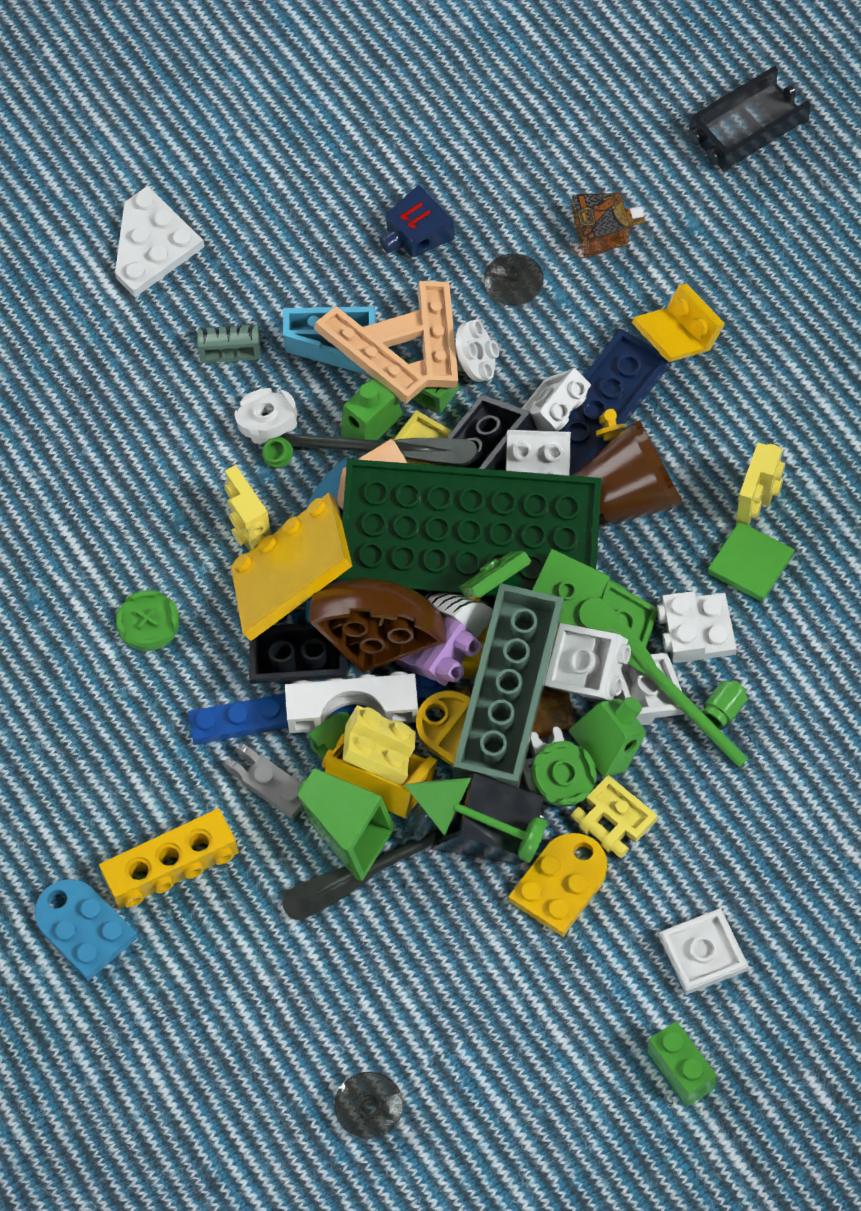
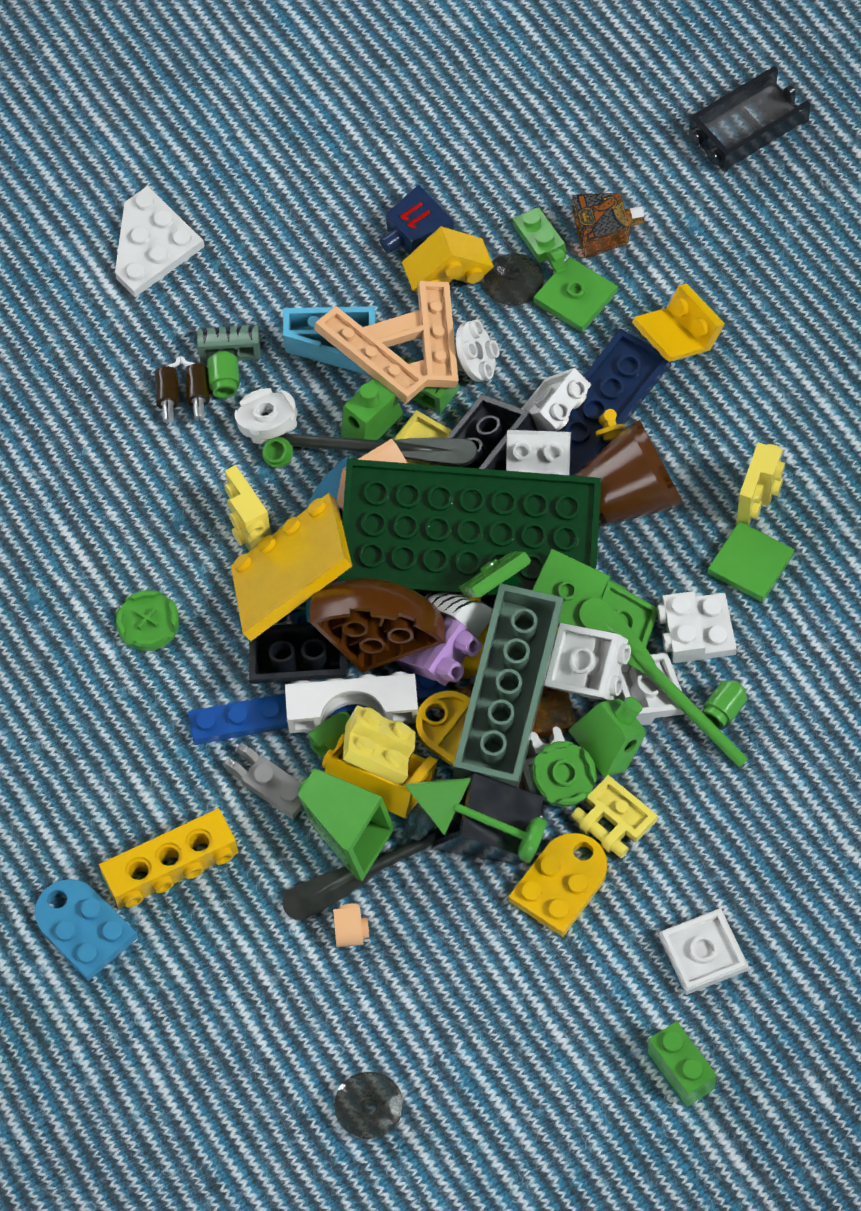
none -> dark brown piece [155,357,210,424]
none -> bright green brick [207,351,240,399]
none -> light nougat plate [333,903,369,947]
none -> yellow brick [402,226,494,292]
none -> bright green plate [512,207,567,273]
none -> bright green plate [534,256,618,333]

